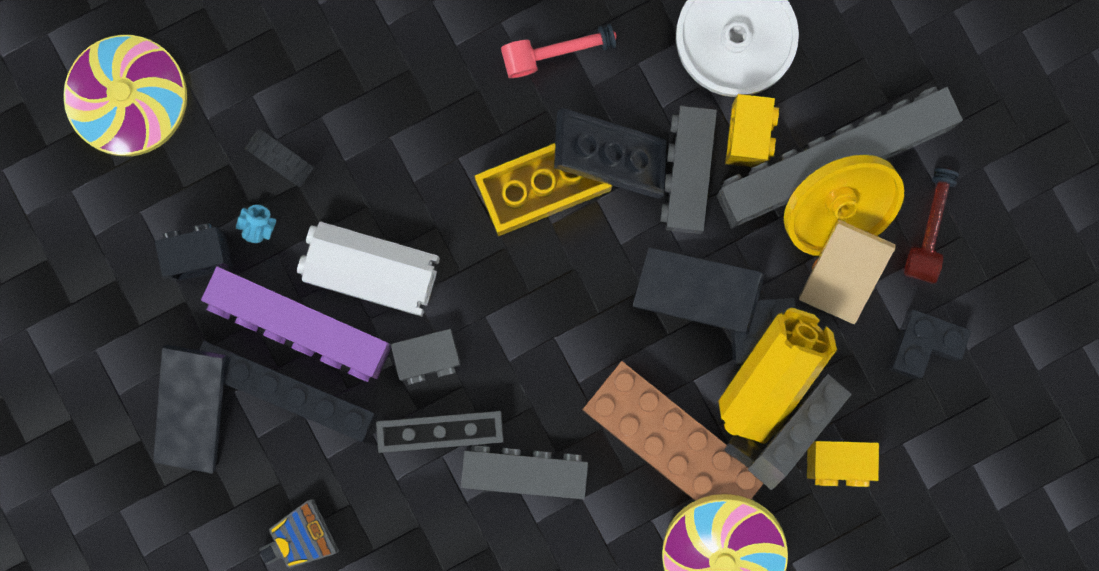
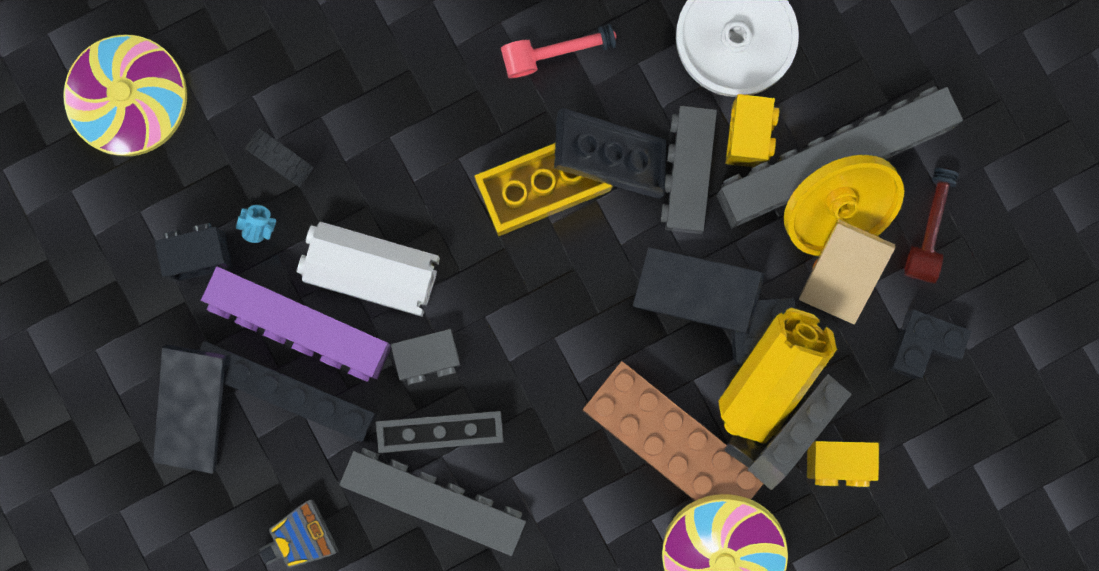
dark grey brick [461,445,588,500] -> none
none -> dark grey brick [339,448,526,556]

